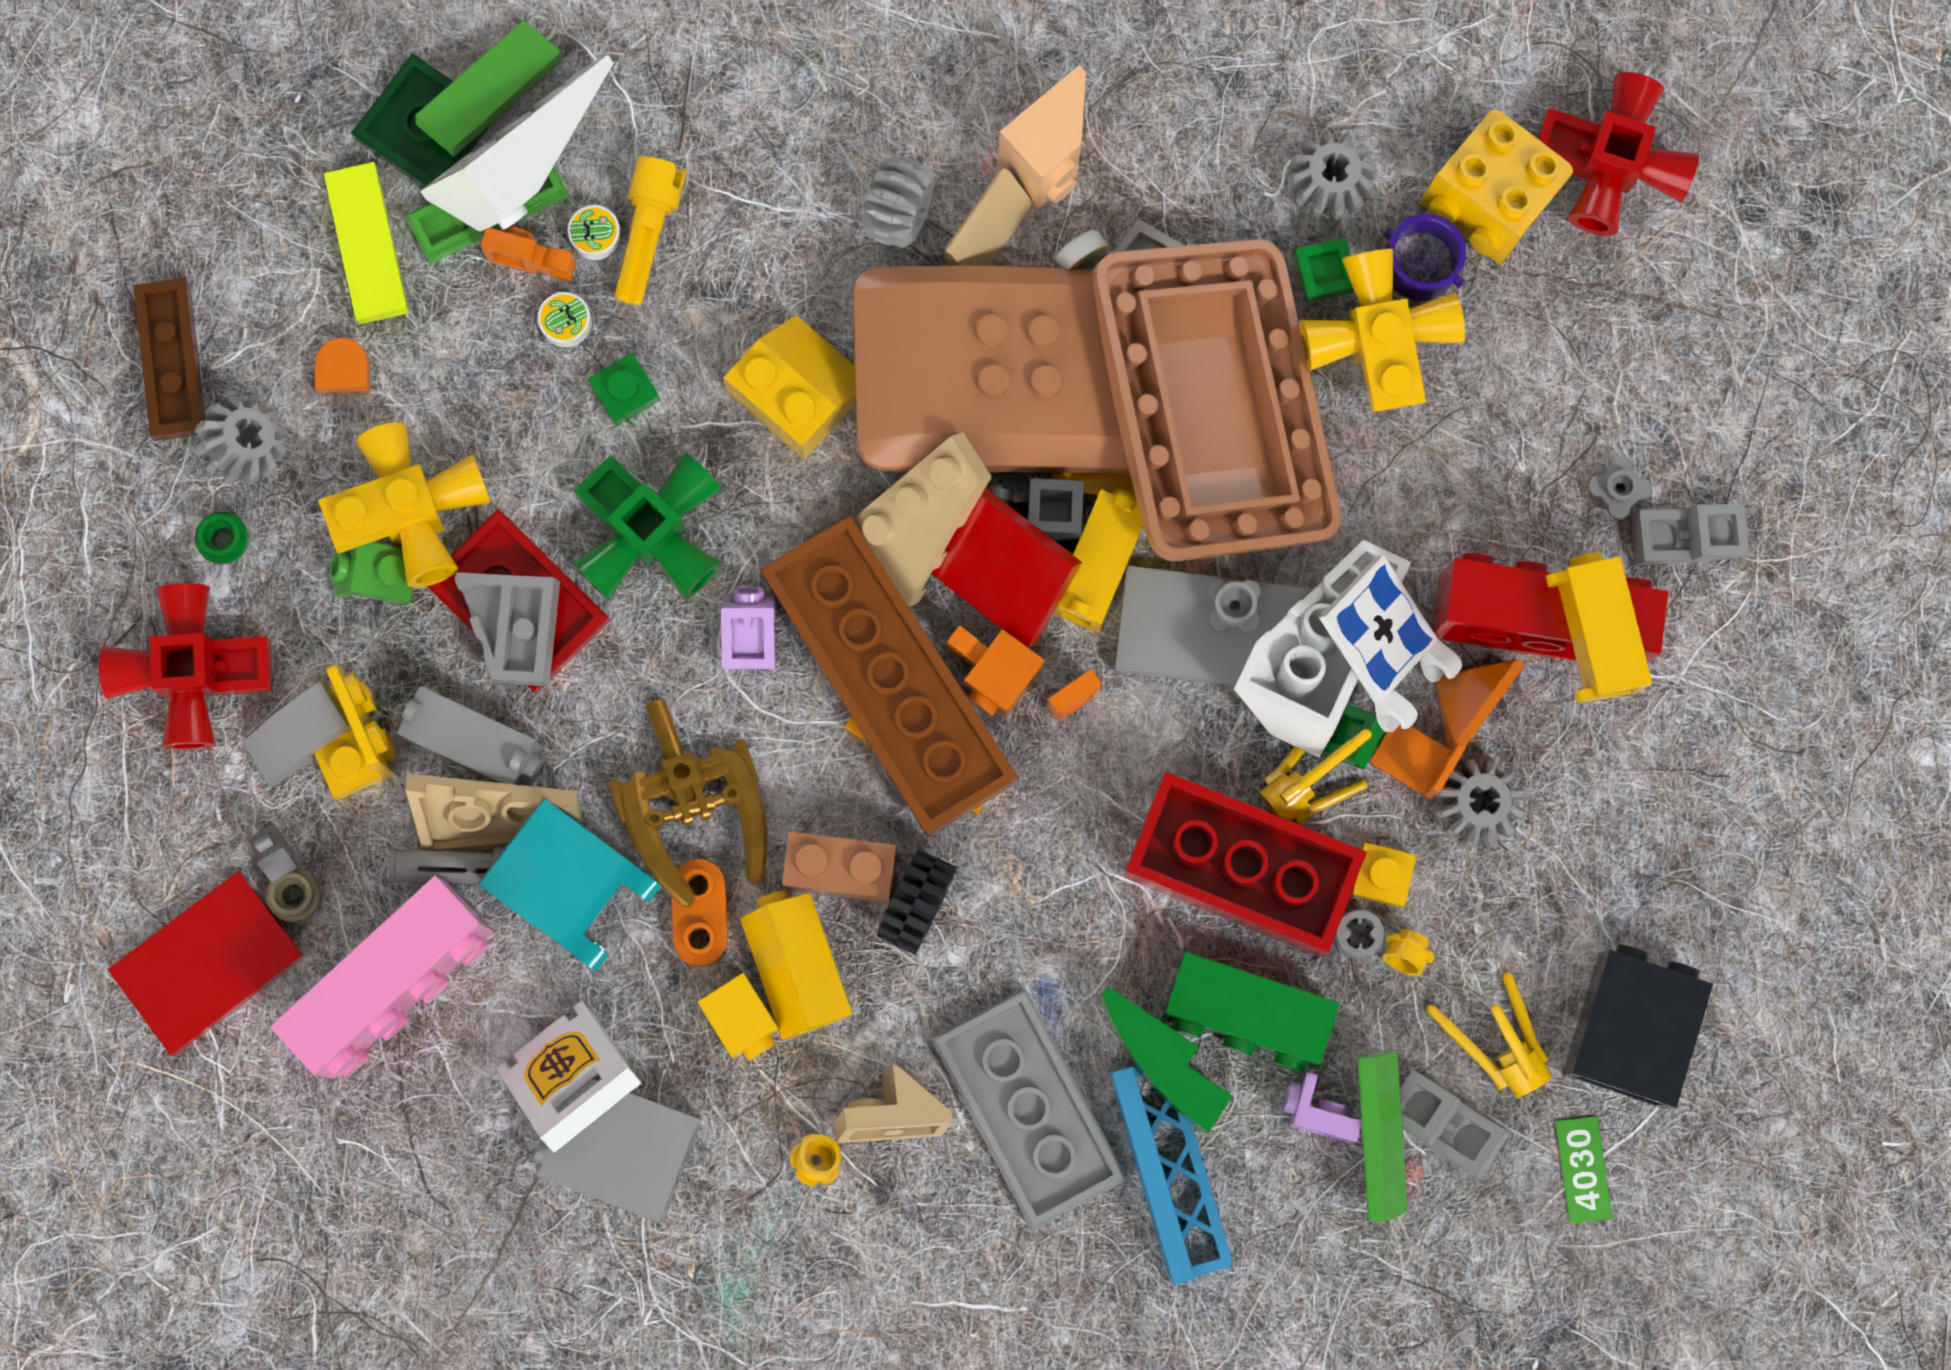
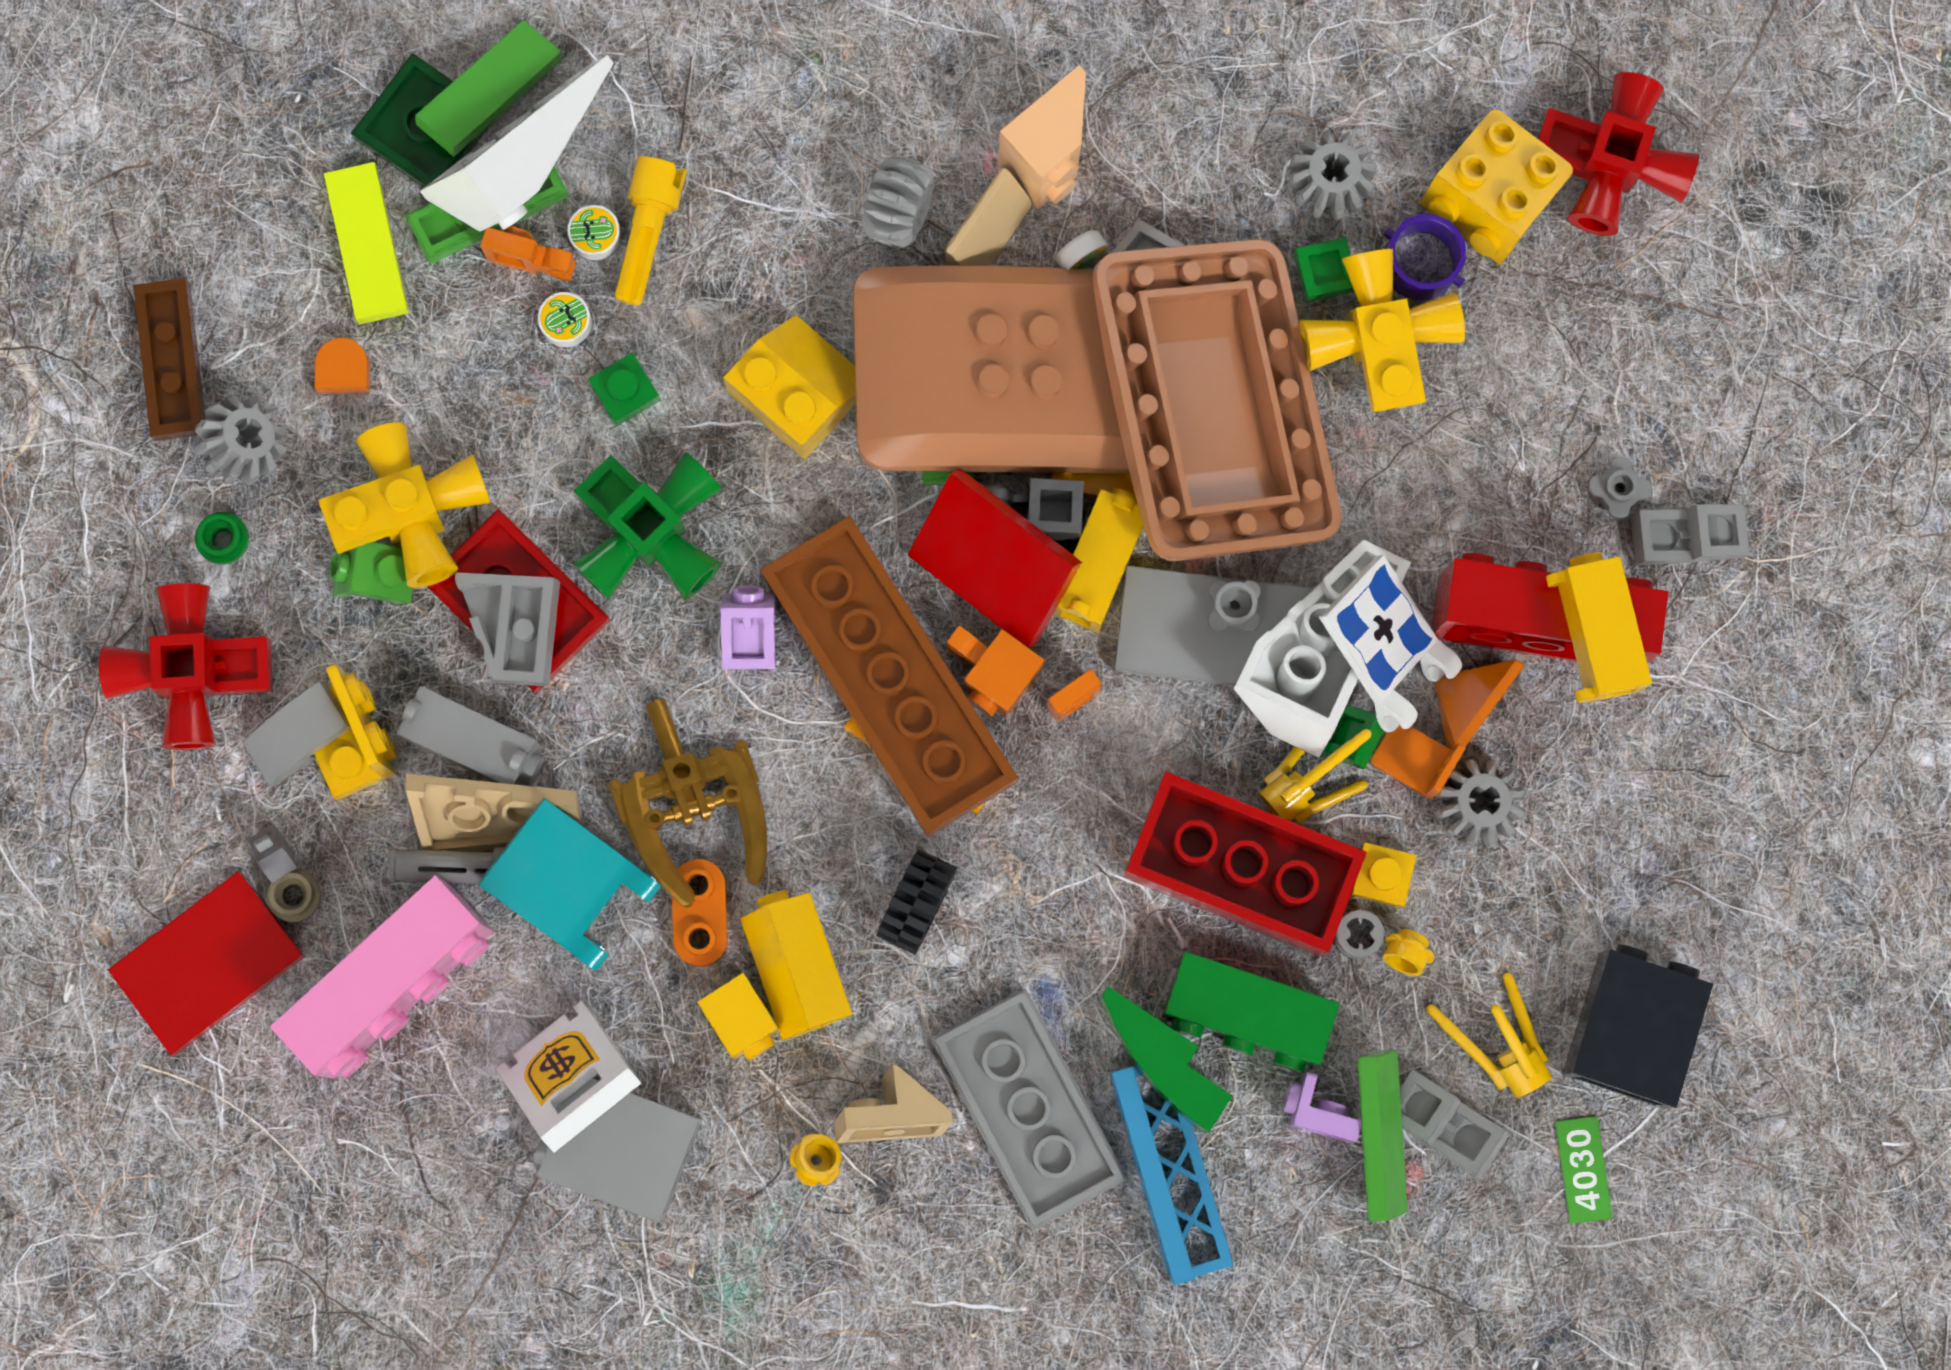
nougat brick [782,831,897,904] -> none
tan wing [853,432,992,607] -> none

